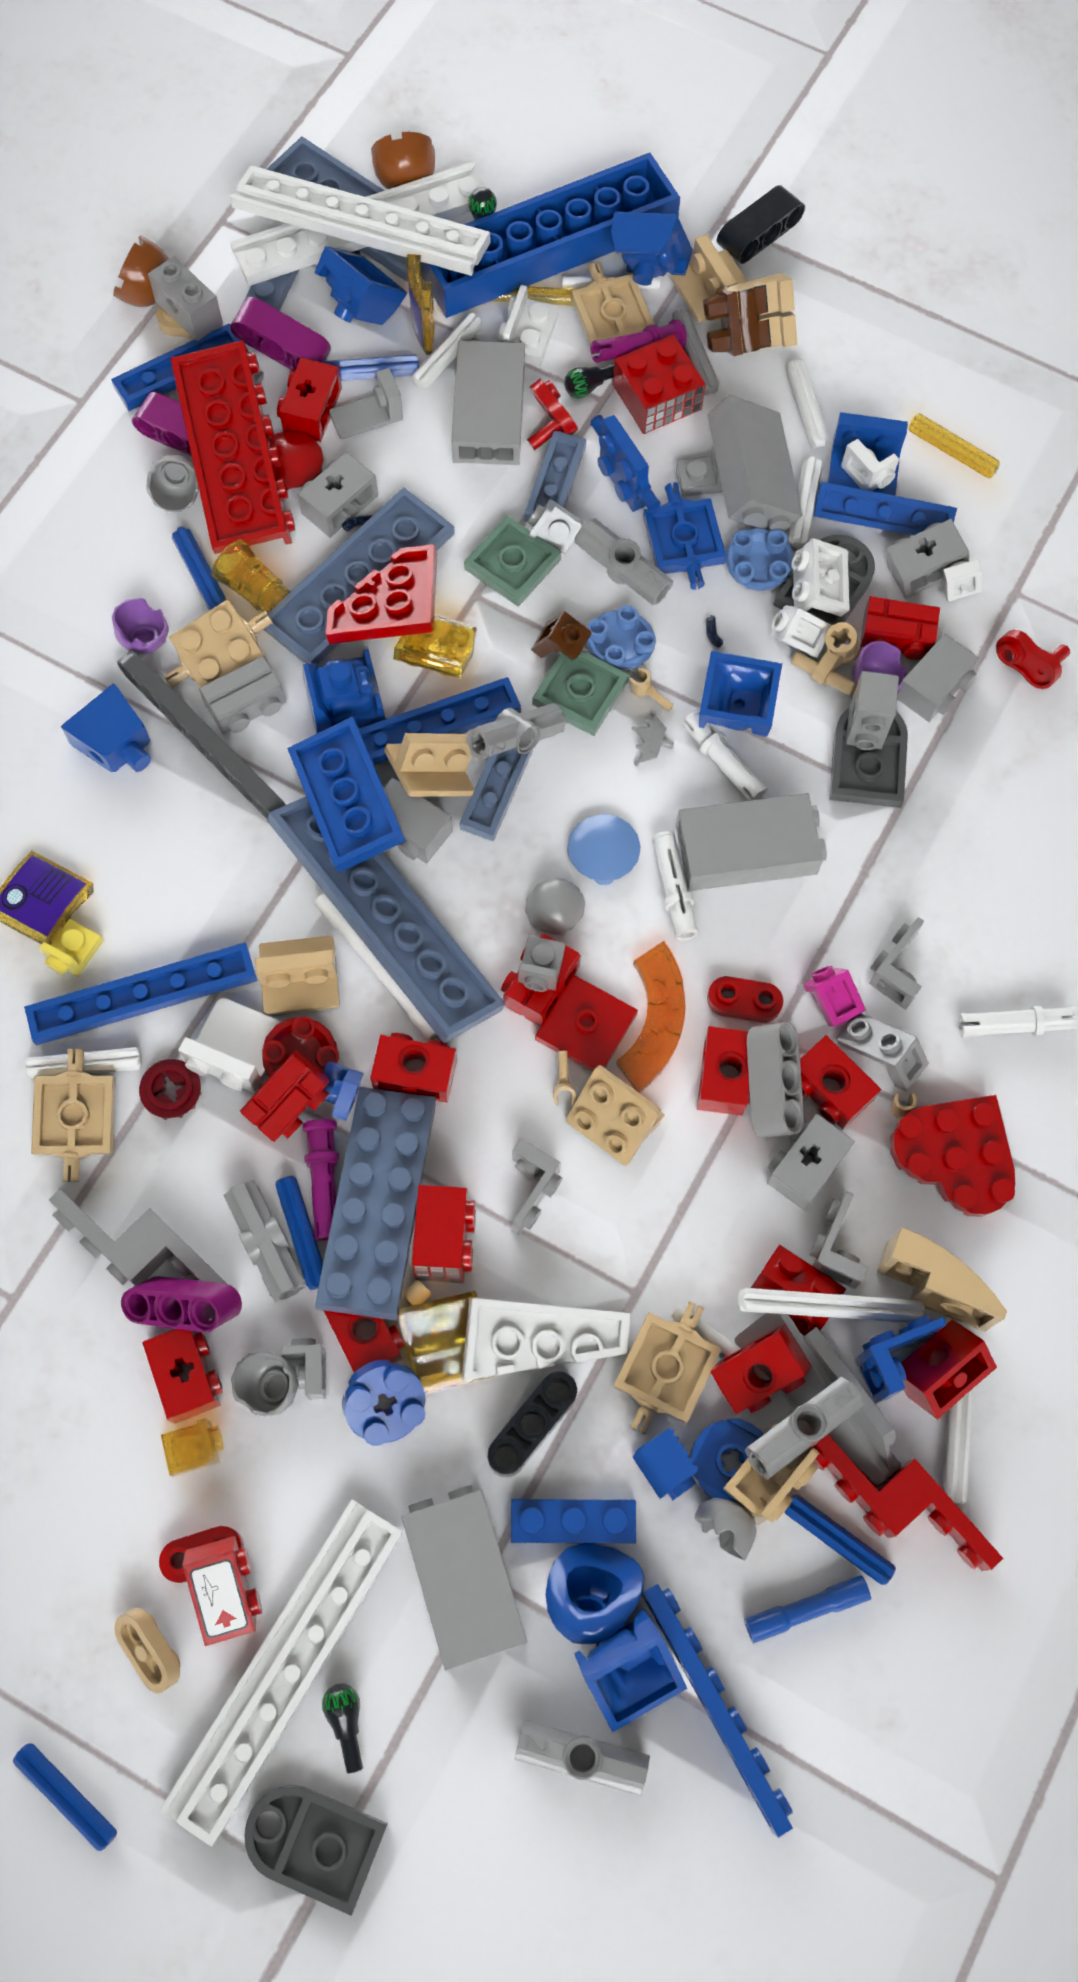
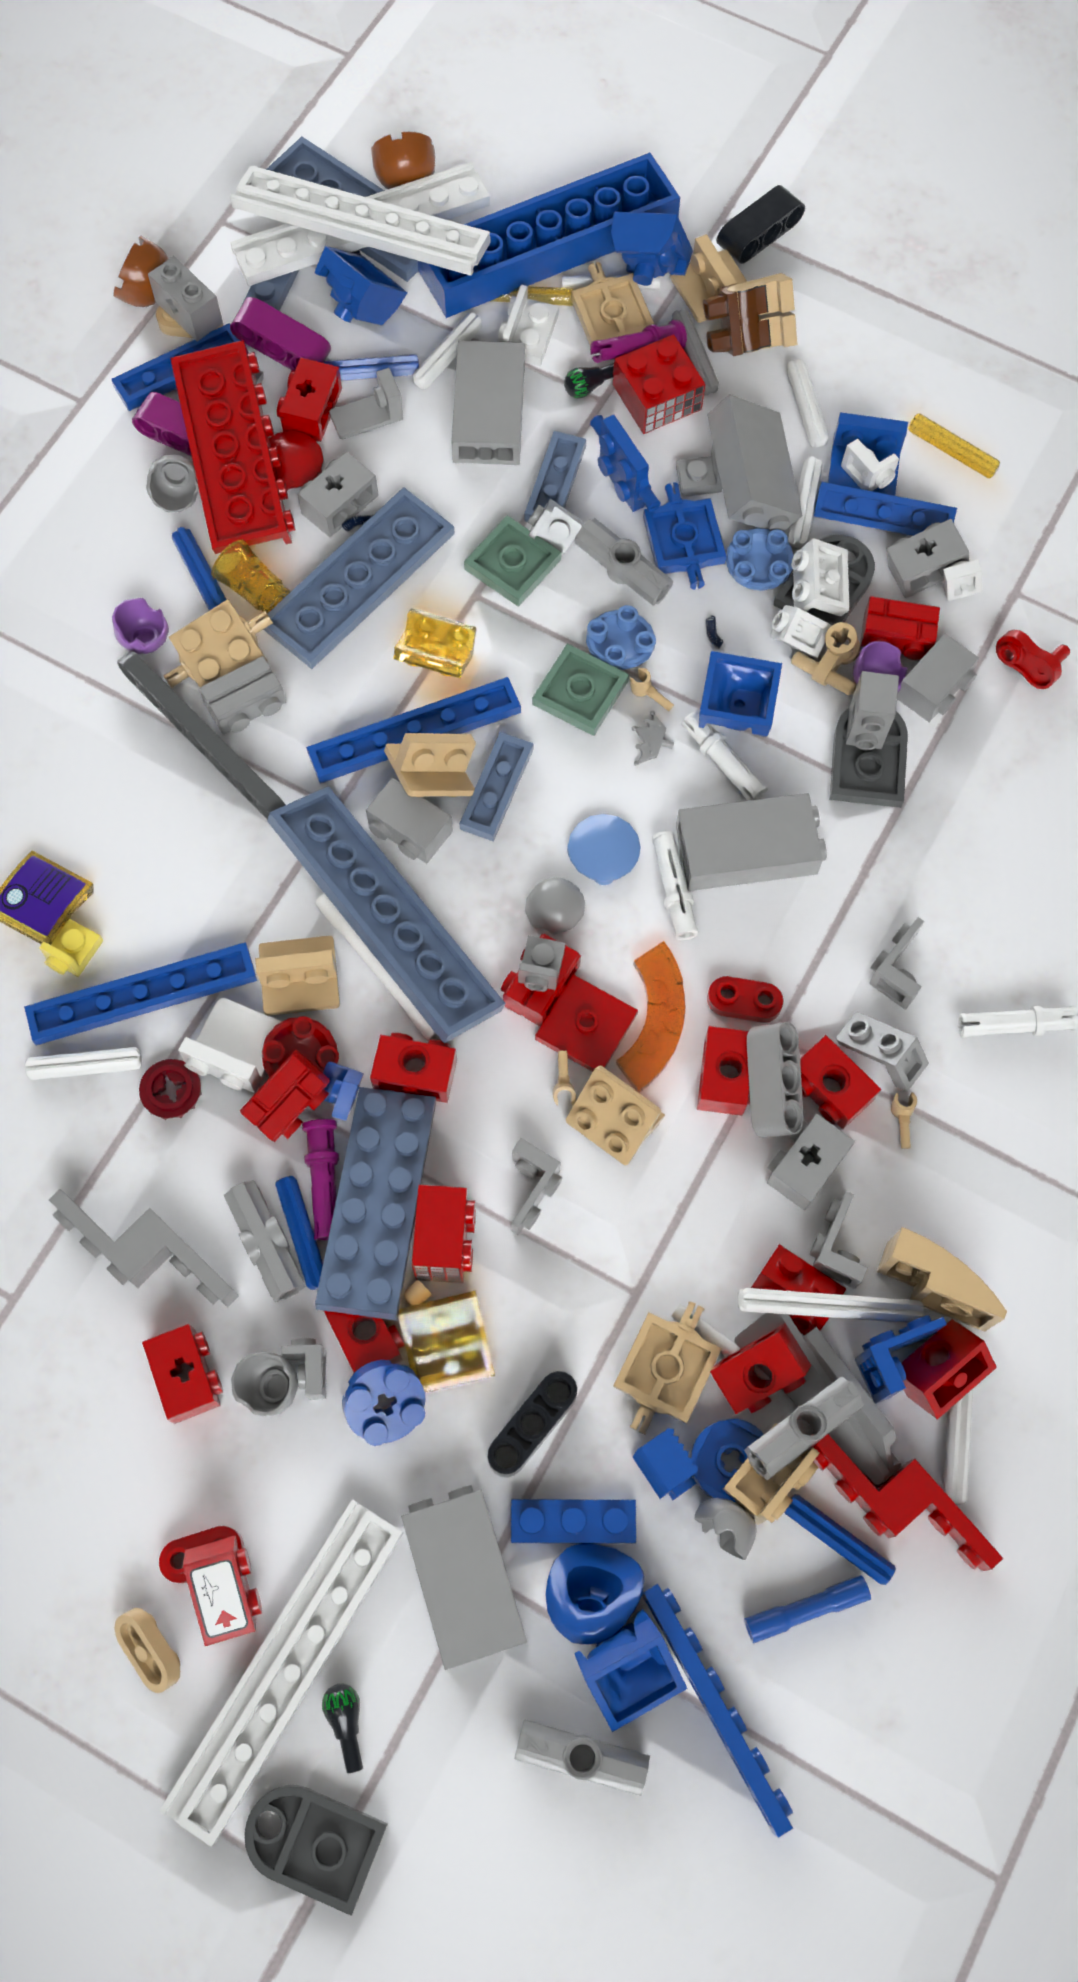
blue axle [13,1743,117,1851] -> none
tan plate [31,1049,116,1182] -> none
blue torso [61,683,151,772] -> none
magenta beam [121,1276,242,1332] -> none
clear yellow bracket [161,1418,224,1477] -> none
blue plate [287,717,407,873] -> none
blue brick [302,649,386,734] -> none
plate [325,544,437,644] -> none
clear yellow slope [407,254,435,355] -> none
white wing [461,1298,630,1381] -> none
light grey piece [466,703,566,760] -> none
black piece [468,187,497,220] -> none
red piece [527,379,578,451] -> none
reddish brown bracket [531,611,591,660] -> none
dark pink bracket [803,966,866,1027] -> none
red plate [890,1095,1016,1217] -> none

